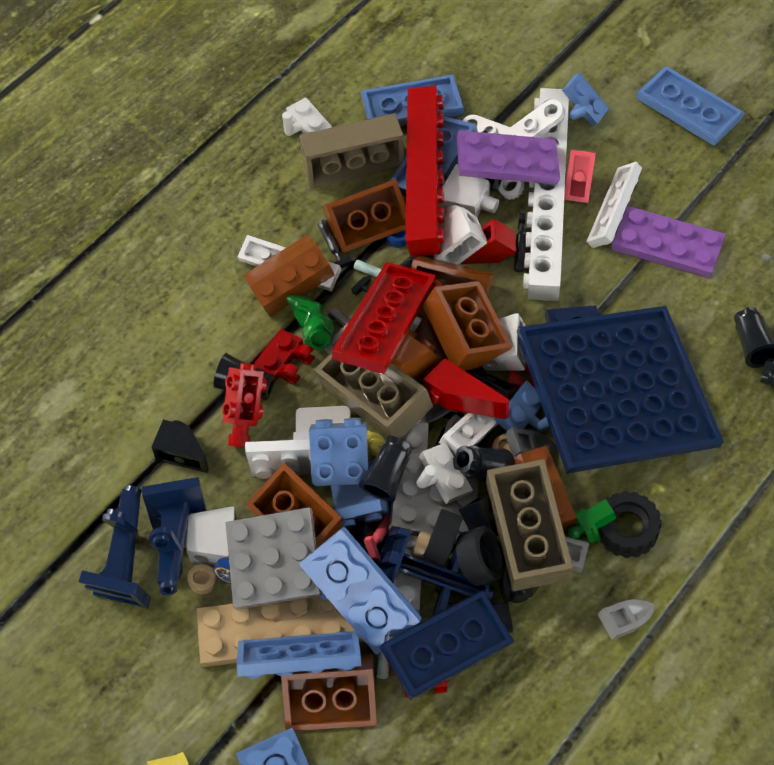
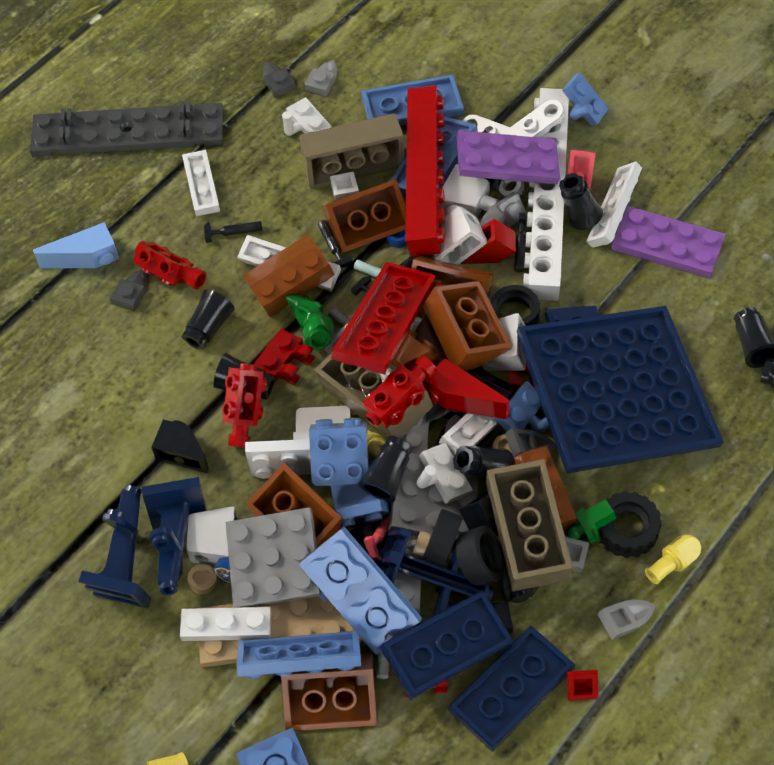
medium blue piece [636,66,744,146] -> none
none -> dark grey piece [30,101,224,157]
none -> light blue slope [33,222,119,268]
none -> dark grey plate [110,269,149,311]
none -> red brick [133,241,207,290]
none -> white plate [180,607,271,641]
none -> white plate [182,150,220,217]
none -> black plant [182,290,235,350]
none -> black piece [204,221,263,243]
none -> dark grey plate [263,62,296,98]
none -> light grey plate [304,60,337,97]
none -> white plate [330,172,359,201]
none -> red brick [362,356,438,429]
none -> dark blue piece [448,625,575,752]
none -> light grey plate [480,192,527,227]
none -> black tyre [491,285,540,326]
none -> black plant [559,173,603,230]
none -> red slope [567,670,598,701]
none -> light yellow arm [645,534,702,584]

